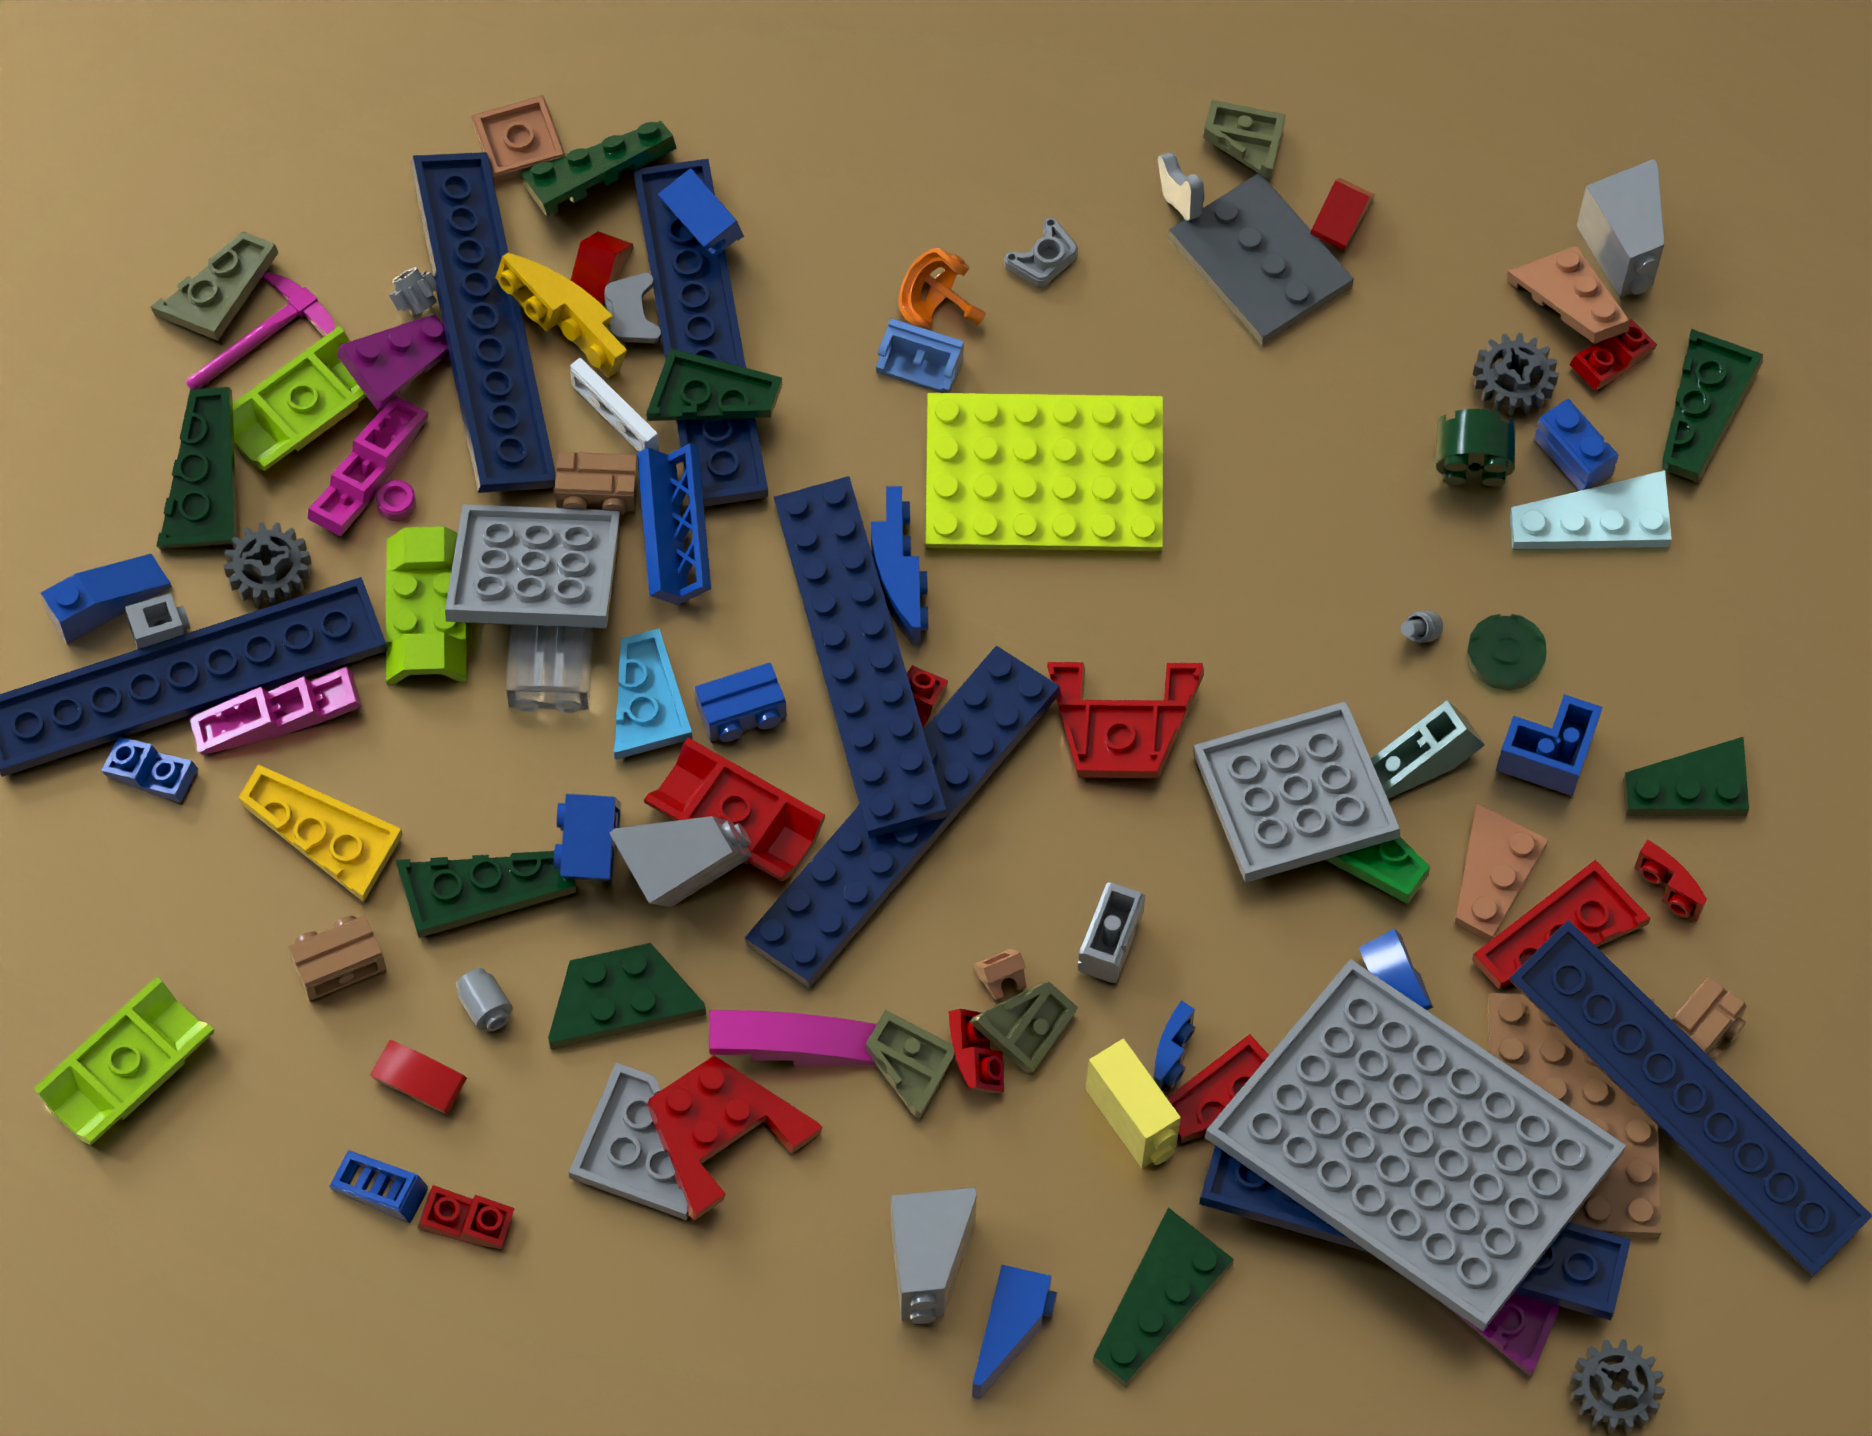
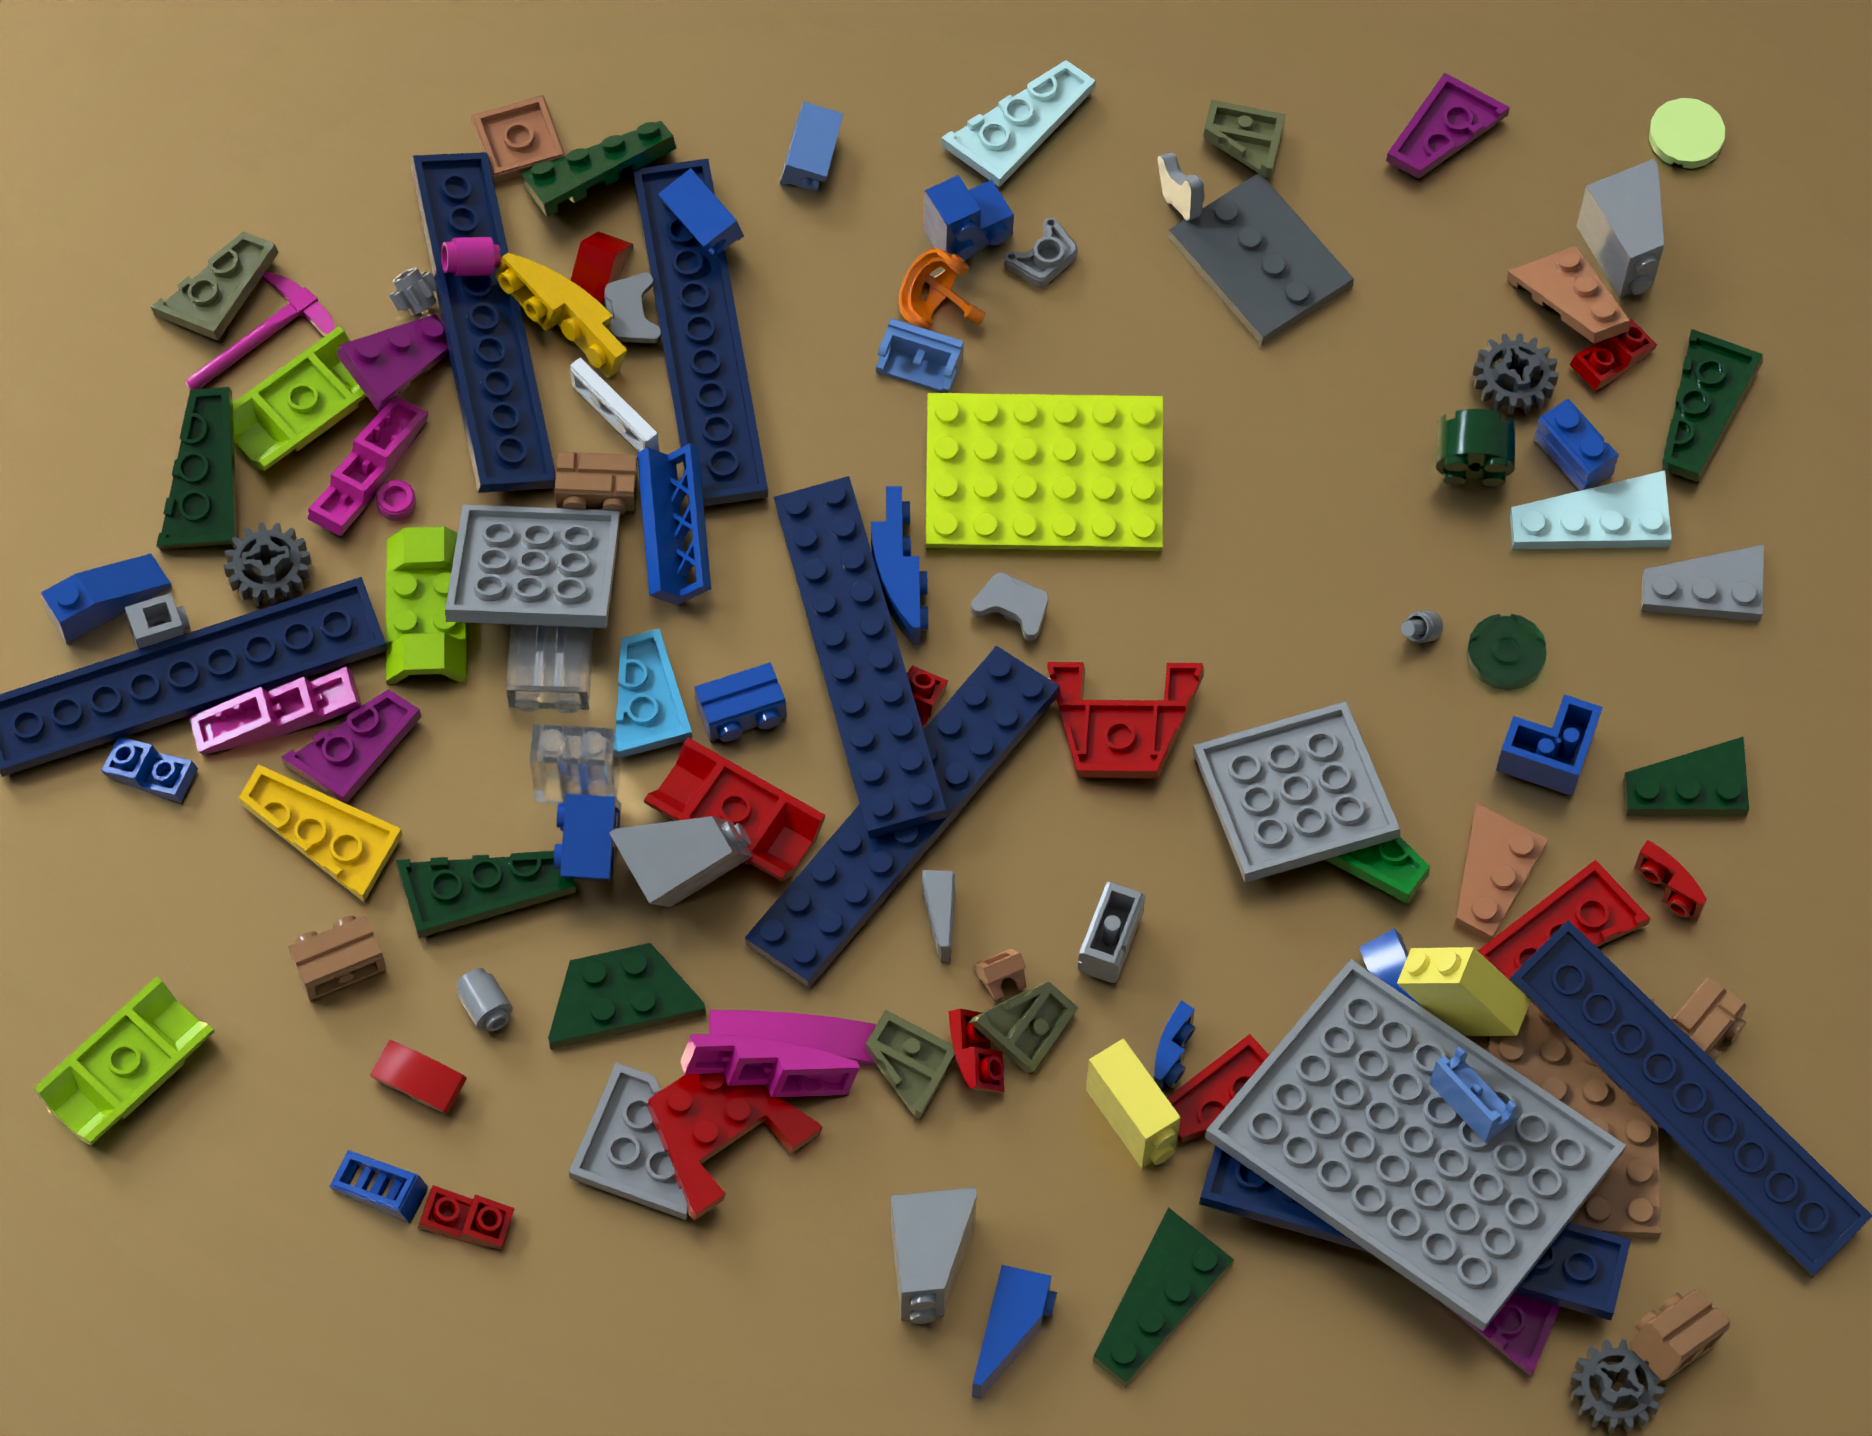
dark green wing [646,348,782,421] -> none
red slope [1310,178,1375,250] -> none
sand green slope [1371,700,1485,799] -> none
none -> magenta wing [281,689,422,804]
none -> dark pink brick [441,237,501,277]
none -> clear brick [530,724,620,803]
none -> dark pink slope [680,1034,860,1097]
none -> medium blue hinge [780,101,843,190]
none -> light grey slope [922,870,955,963]
none -> blue brick [924,175,1014,260]
none -> light aqua wing [941,60,1095,187]
none -> light grey piece [971,572,1048,641]
none -> magenta wing [1386,72,1510,179]
none -> light yellow brick [1397,947,1531,1036]
none -> medium blue hinge [1429,1046,1518,1143]
none -> medium nougat brick [1630,1289,1731,1381]
none -> light grey wing [1641,544,1764,622]
none -> yellowish green tile [1649,98,1725,169]

